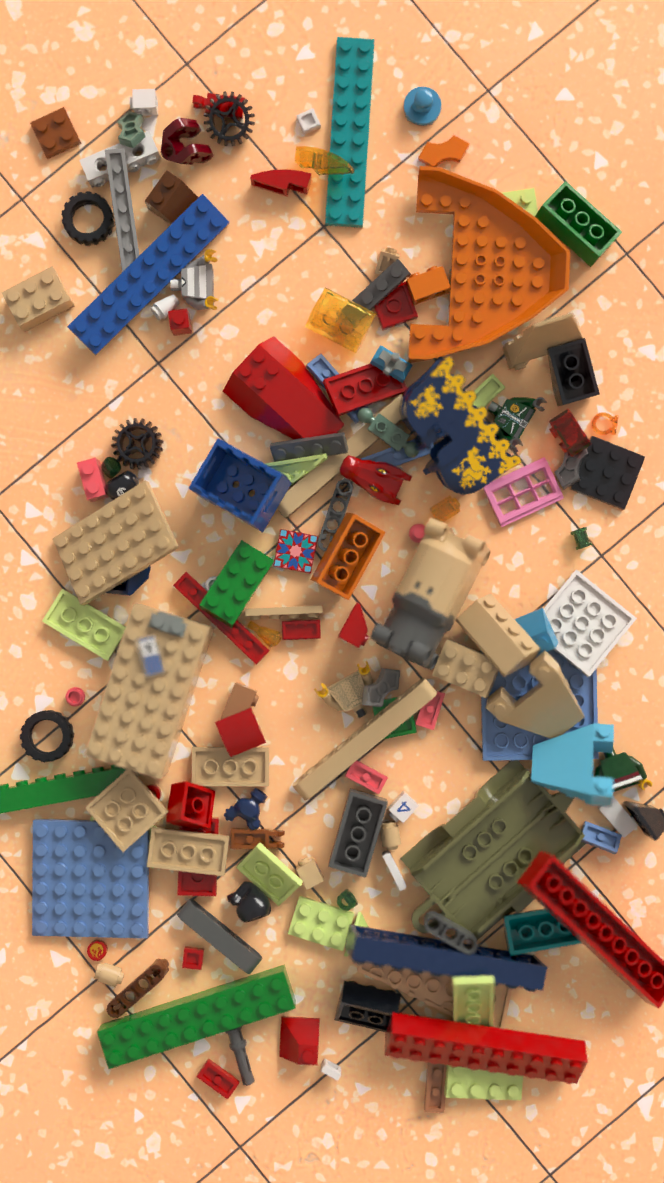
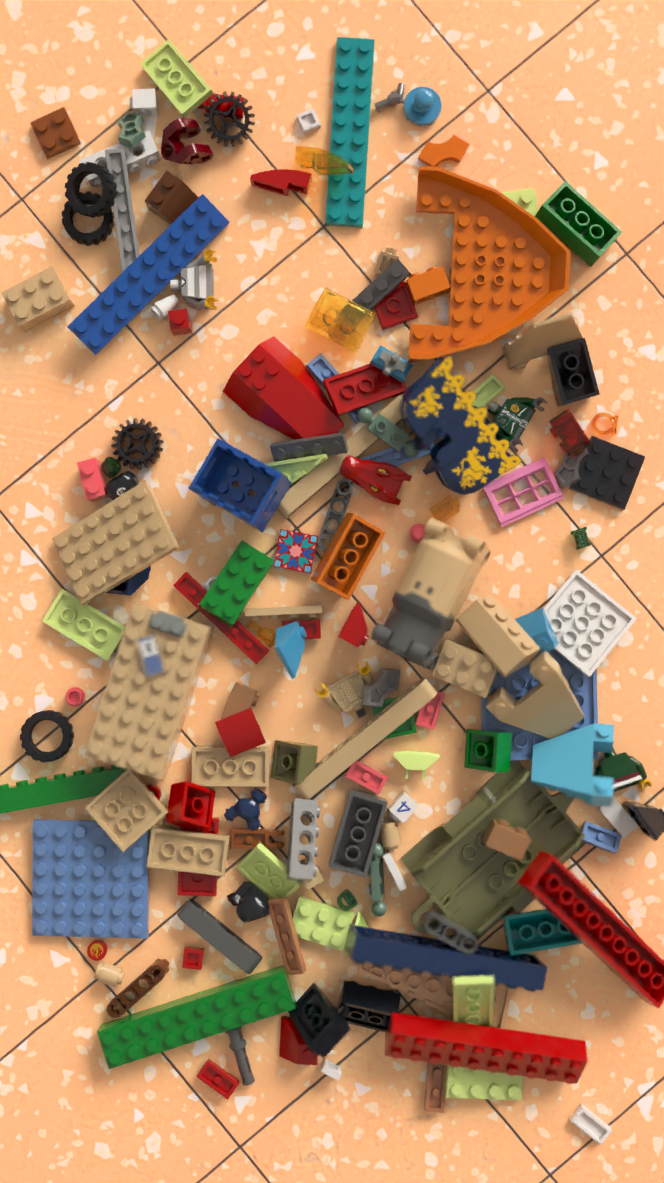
none -> black tyre [65,162,117,218]
none -> yellowish green plate [140,39,214,118]
none -> nougat plate [268,897,306,975]
none -> olive slope [271,740,318,785]
none -> dark azure slope [275,621,307,679]
none -> light grey brick [286,798,320,882]
none -> black slope [288,983,351,1058]
none -> sand green plate [368,843,387,917]
none -> flat silver piece [374,83,405,113]
none -> yellowish green piece [393,750,440,780]
none -> green slope [464,729,512,773]
none -> medium nougat brick [482,819,531,861]
none -> white tile [569,1104,613,1145]

